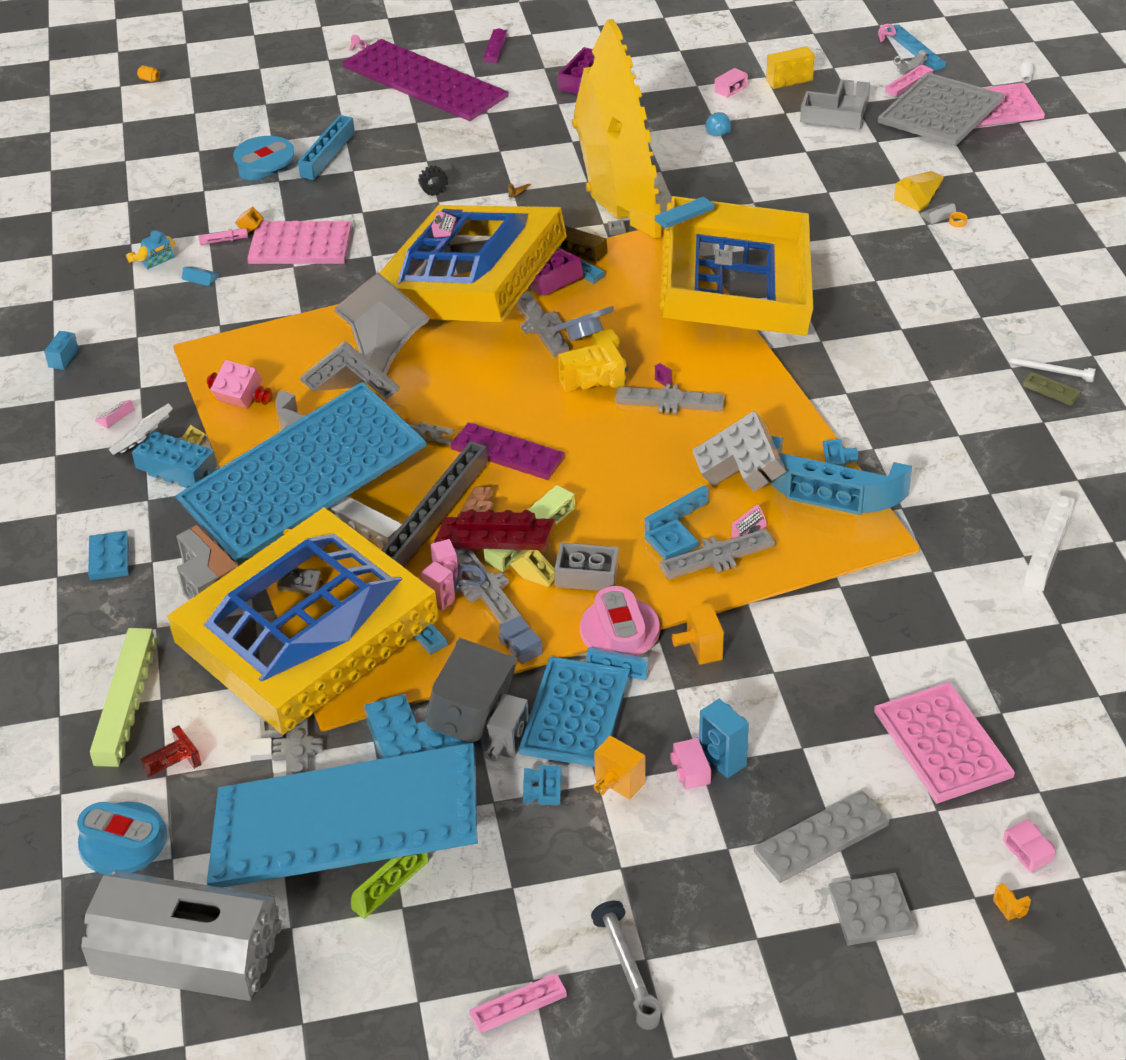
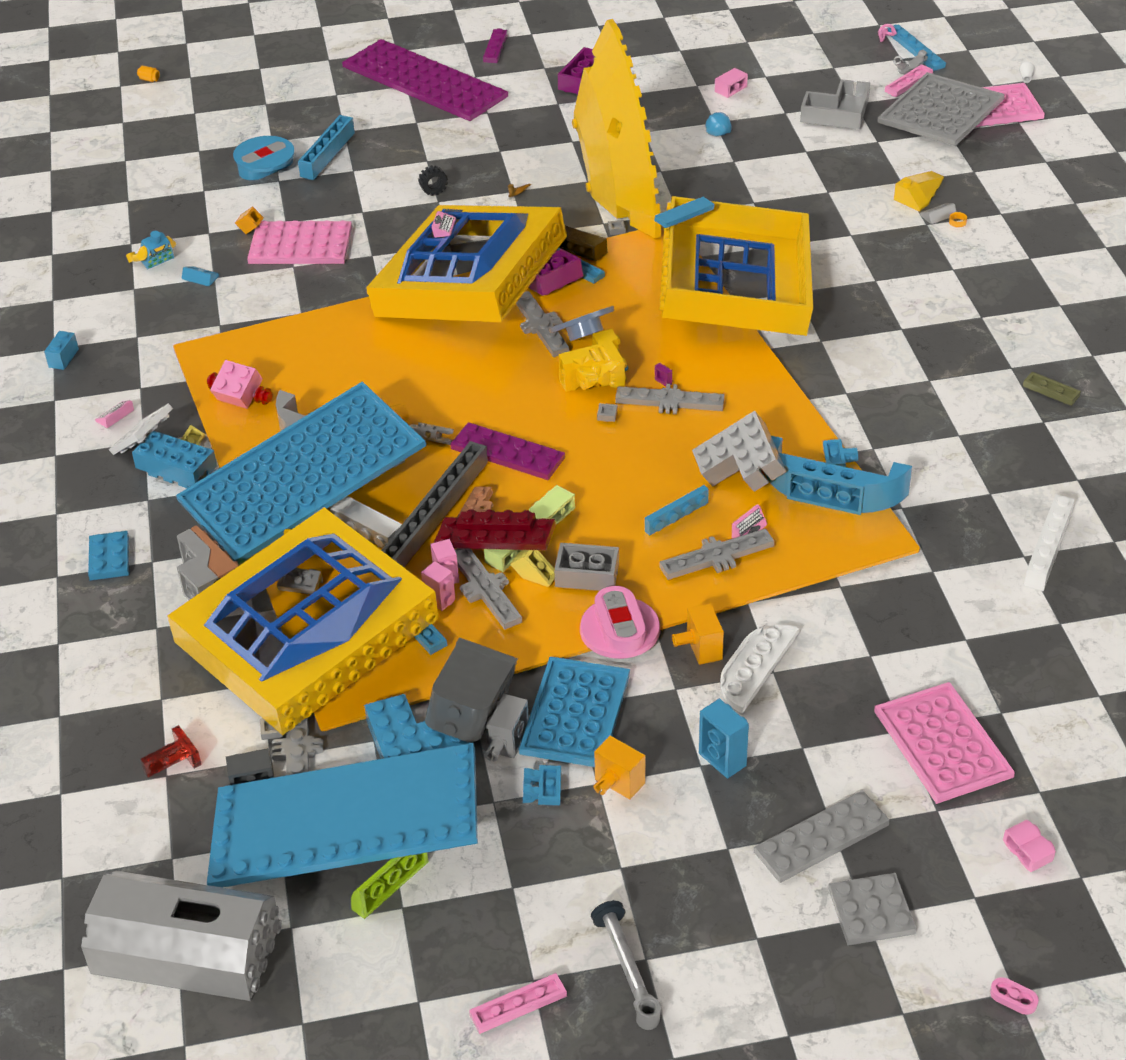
dark azure piece [77,802,167,875] -> none
yellowish green brick [90,628,157,767] -> none
bright pink pin [198,228,248,245] -> none
white tile [250,737,272,761] -> none
light grey panel [300,272,430,400] -> none
bright pink piece [349,35,368,50] -> none
sand blue piece [453,564,485,593] -> none
sand blue piece [498,616,542,664] -> none
dark azure plate [586,647,649,680] -> none
dark azure plate [644,519,698,560] -> none
bright pink brick [670,738,711,789] -> none
light grey tile [714,249,733,266] -> none
yellow brick [766,46,815,89] -> none
light orange bracket [993,883,1031,921] -> none
white piece [1009,357,1096,383] -> none
none -> dark grey brick [225,748,274,785]
none -> light grey plate [597,403,617,422]
none -> white plate [720,624,799,713]
none -> bright pink plate [990,977,1039,1015]

